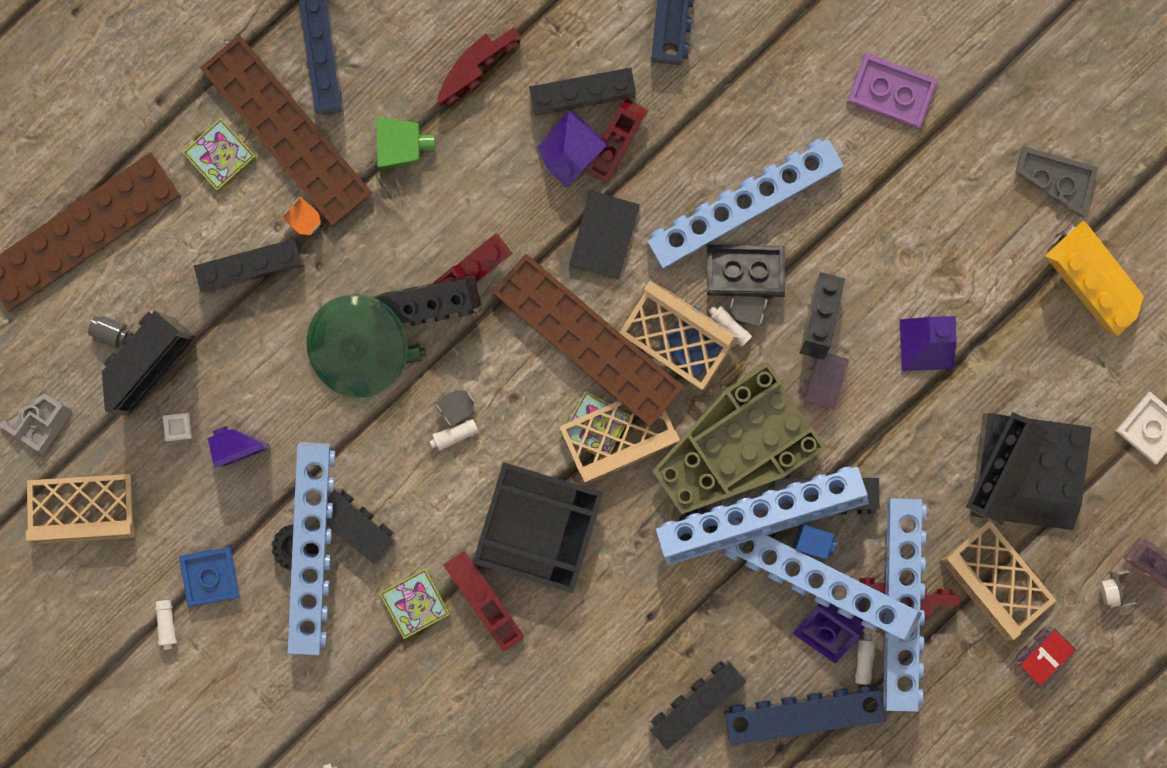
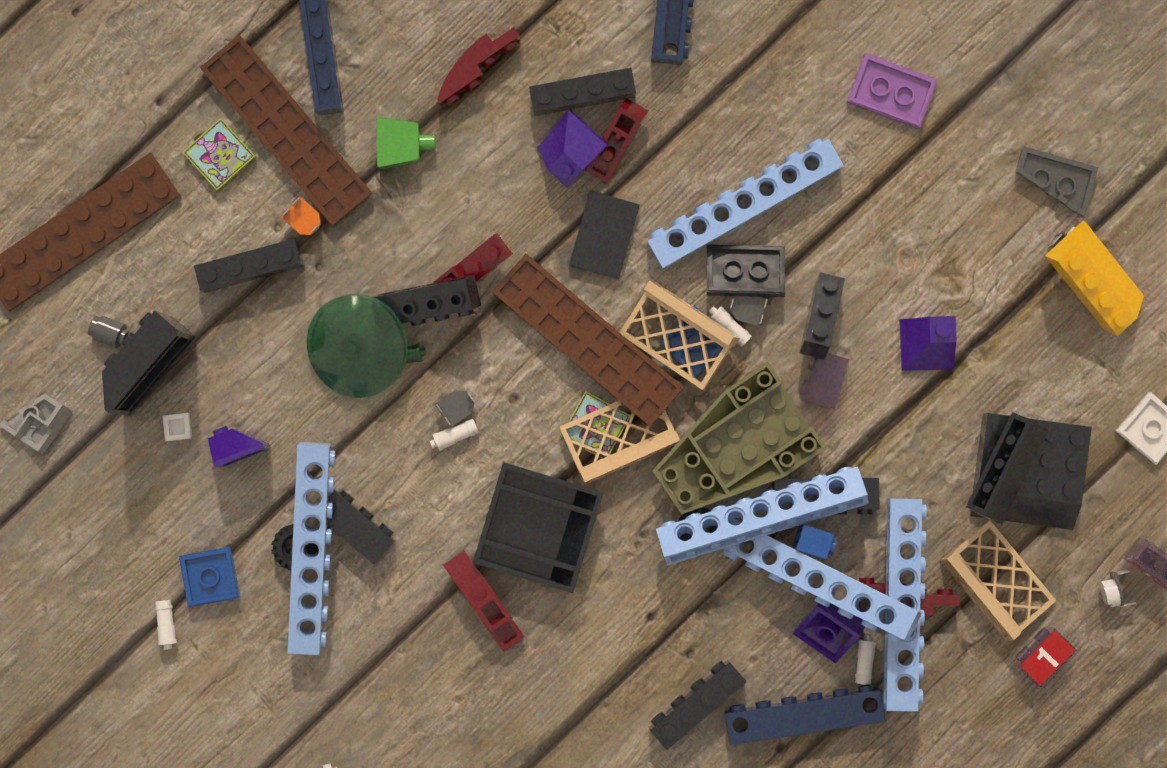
tan fence [26,474,135,544] -> none
tile [380,568,450,639] -> none

